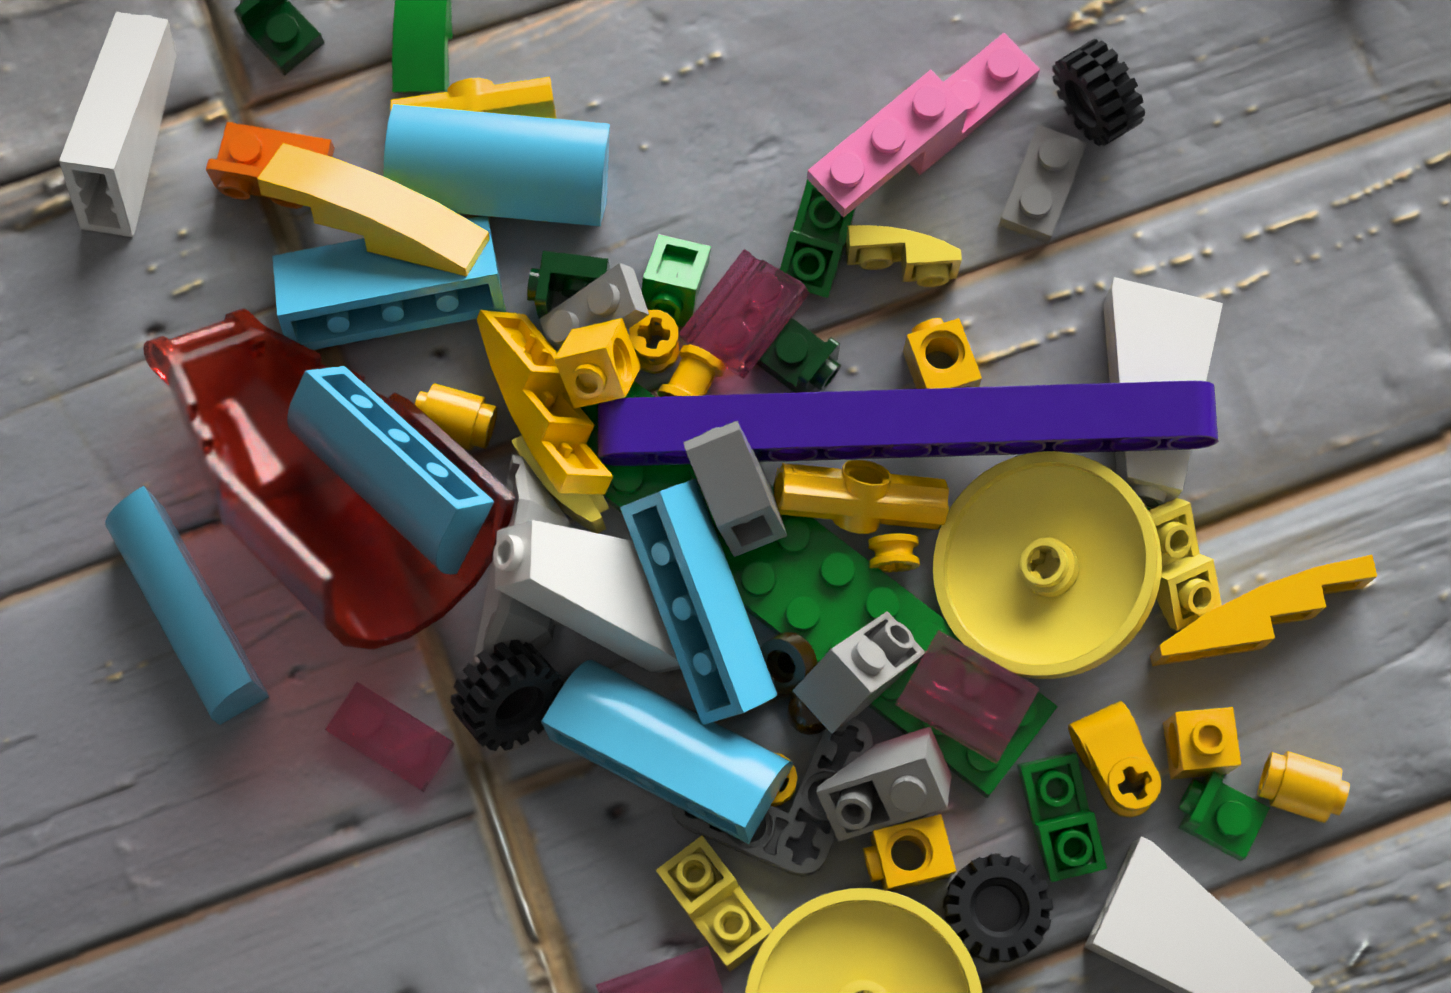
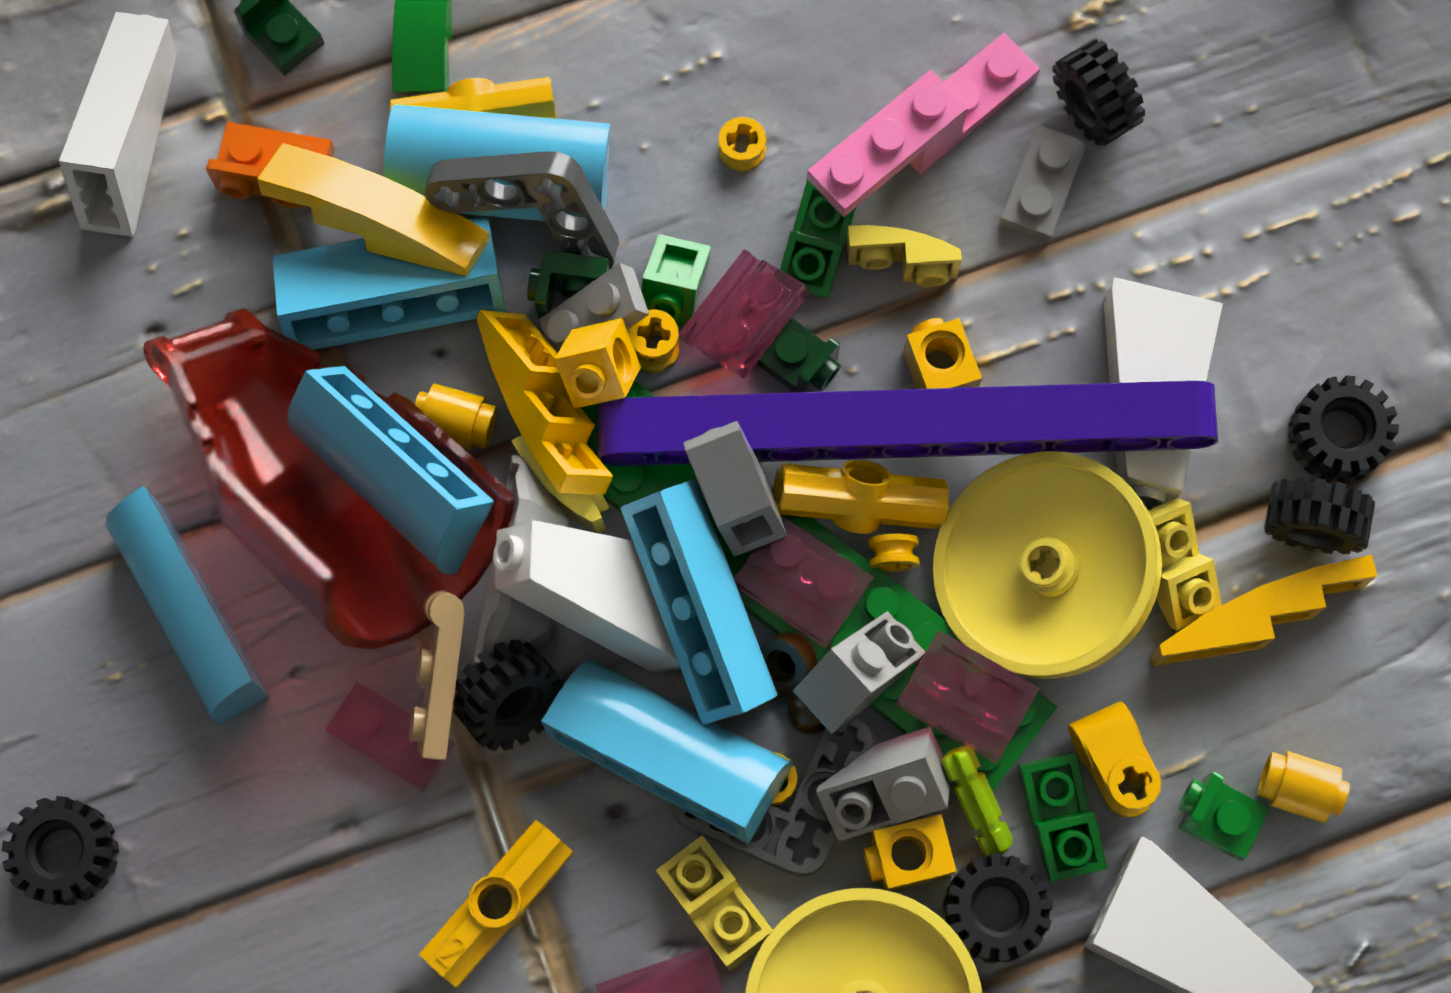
yellow bush [657,344,726,397] -> none
yellow brick [1163,707,1241,780] -> none
none -> black tyre [1,796,119,906]
none -> tan plate [409,590,465,760]
none -> yellow piece [418,820,574,989]
none -> dark grey beam [424,151,619,269]
none -> yellow bush [718,117,766,172]
none -> clear pink plate [734,514,874,649]
none -> lime axle [942,745,1014,857]
none -> black tyre [1264,478,1375,554]
none -> black tyre [1288,375,1399,483]

